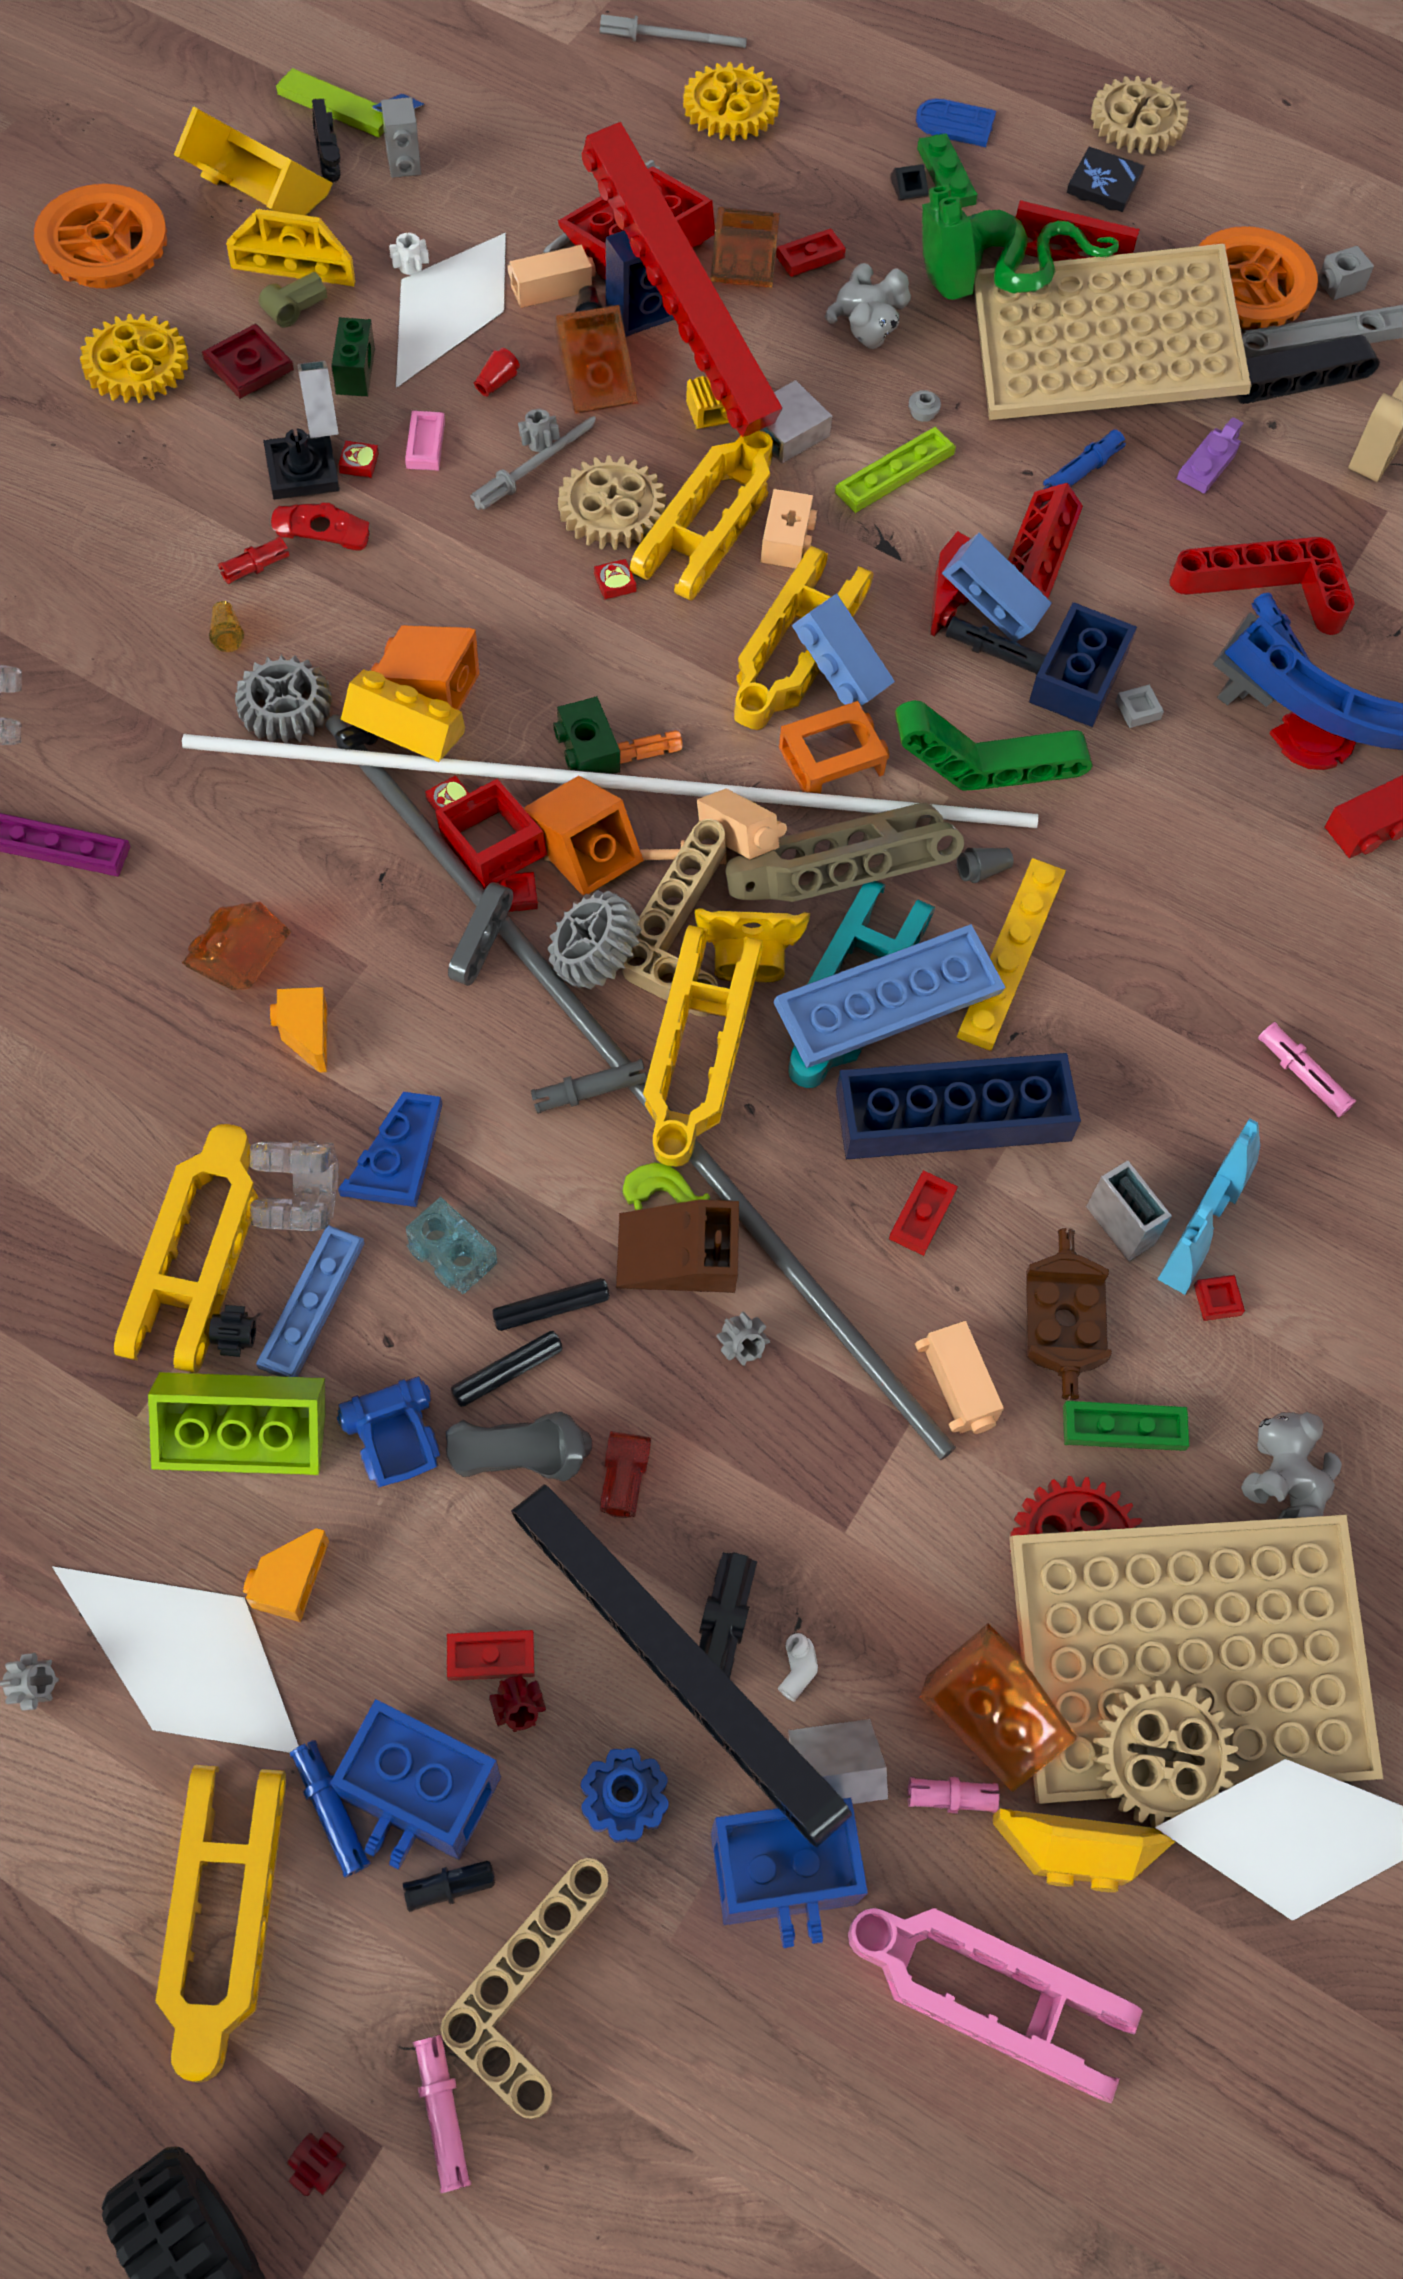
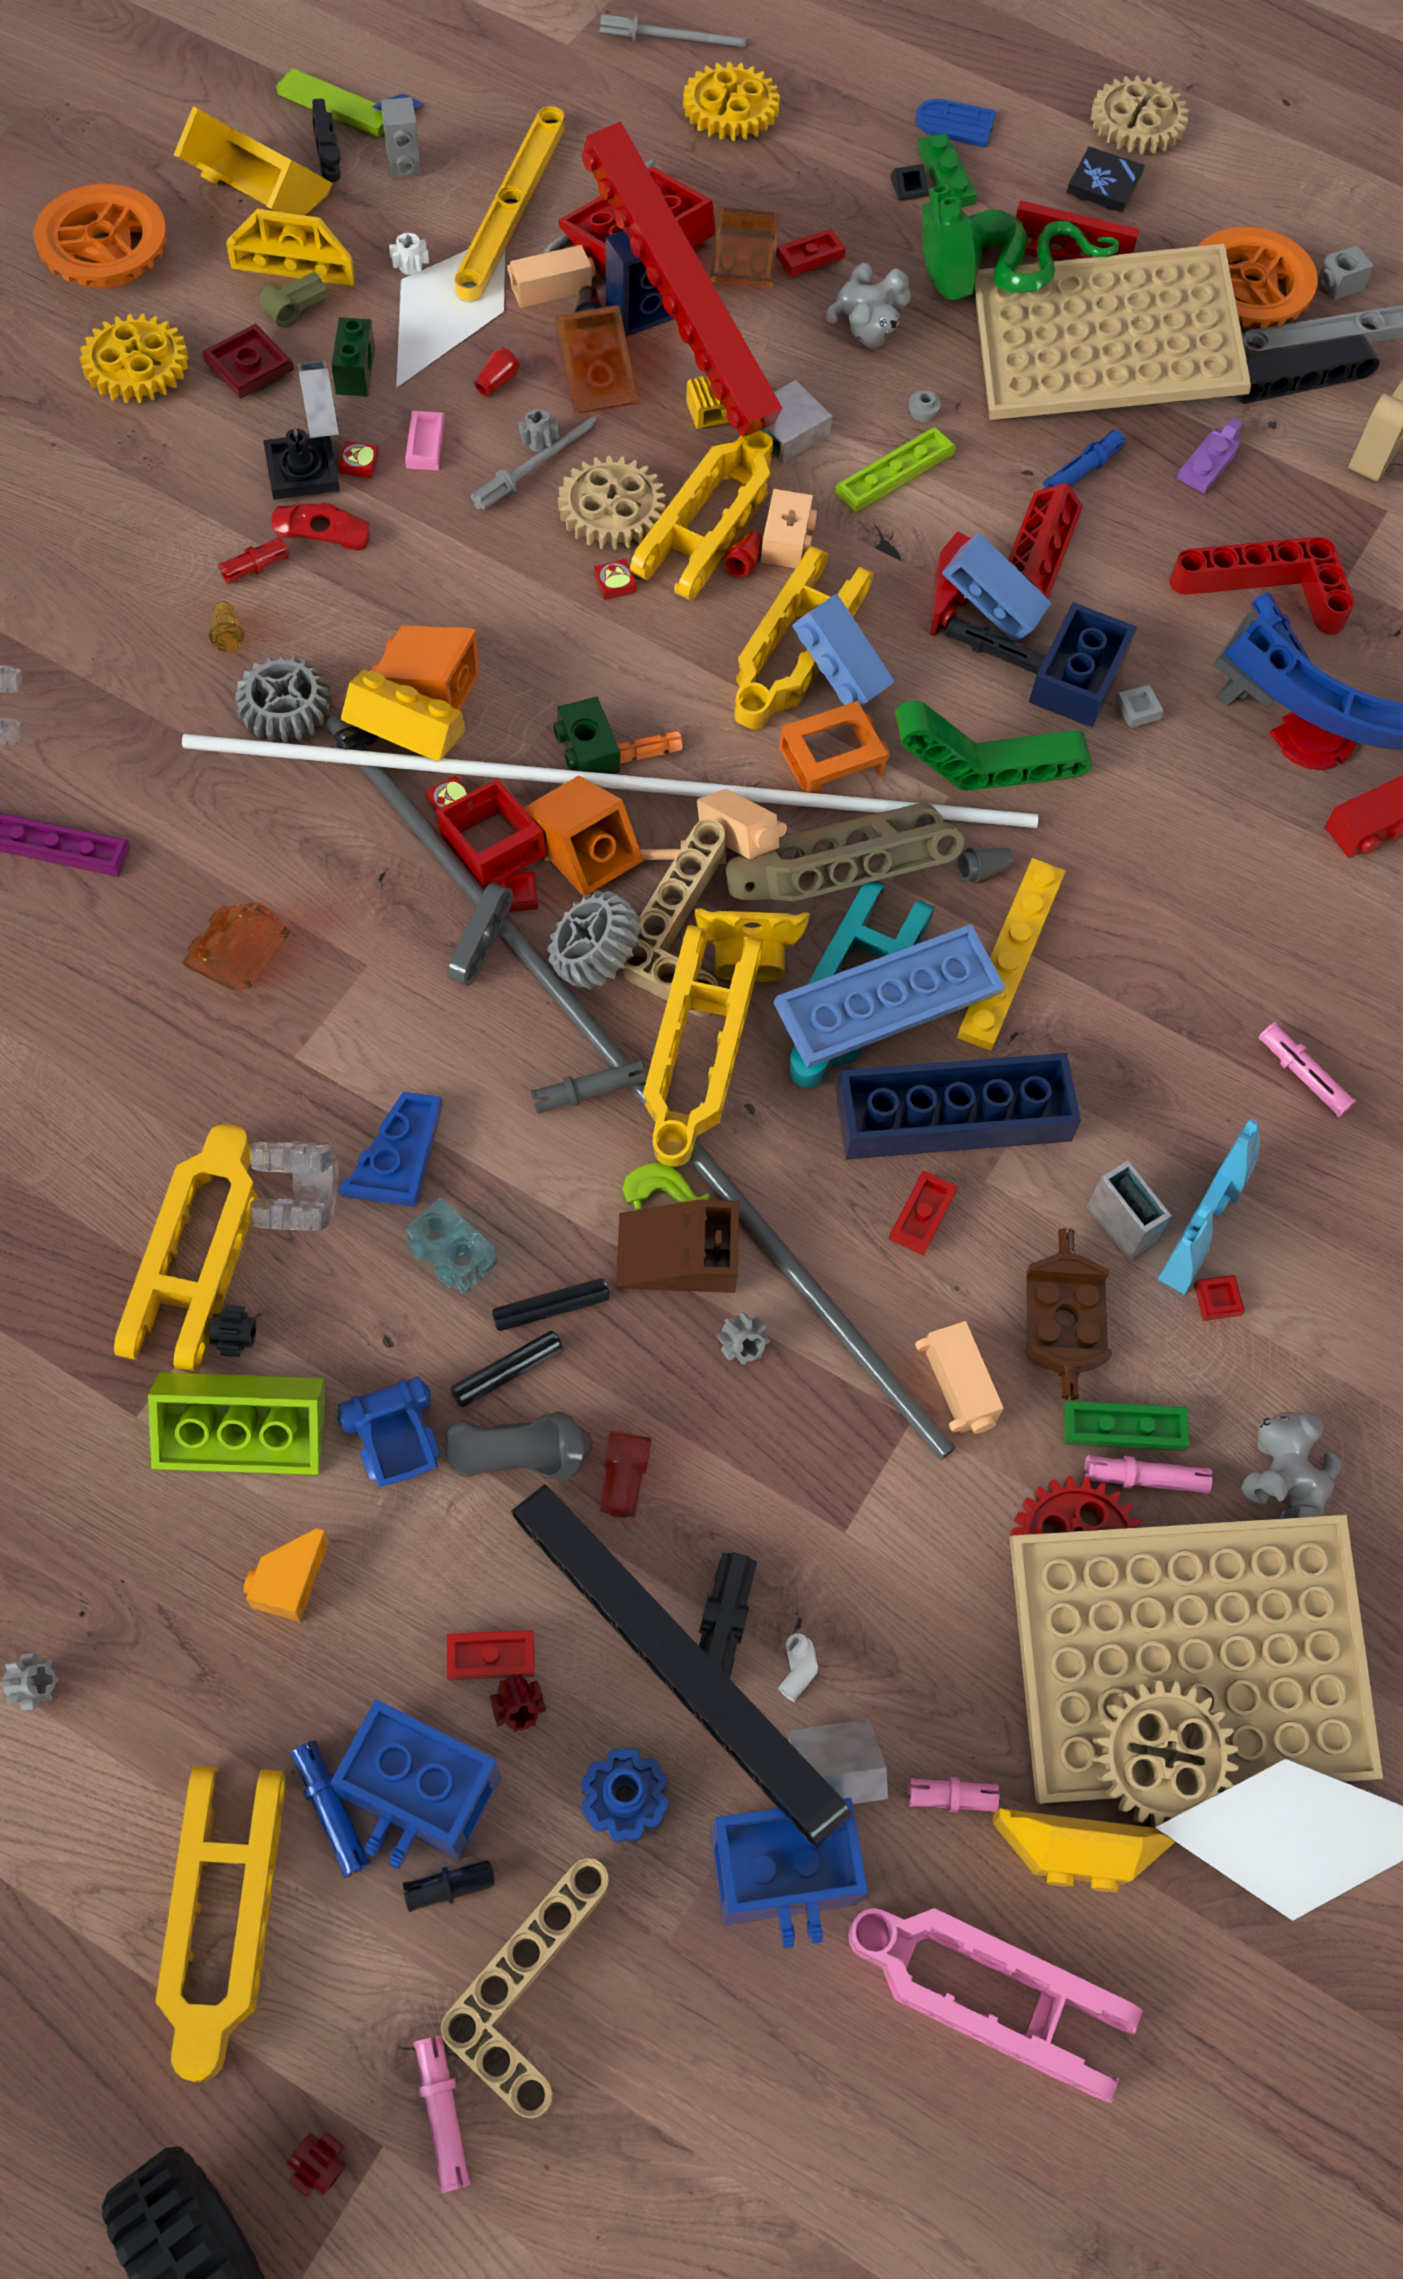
white sticker [52,1566,299,1753] -> none
medium blue tile [256,1225,365,1377] -> none
light orange slope [270,987,327,1072] -> none
clear orange slope [920,1623,1077,1792] -> none
none -> yellow beam [454,106,565,301]
none -> red cone [724,531,763,578]
none -> bright pink pin [1084,1455,1213,1494]

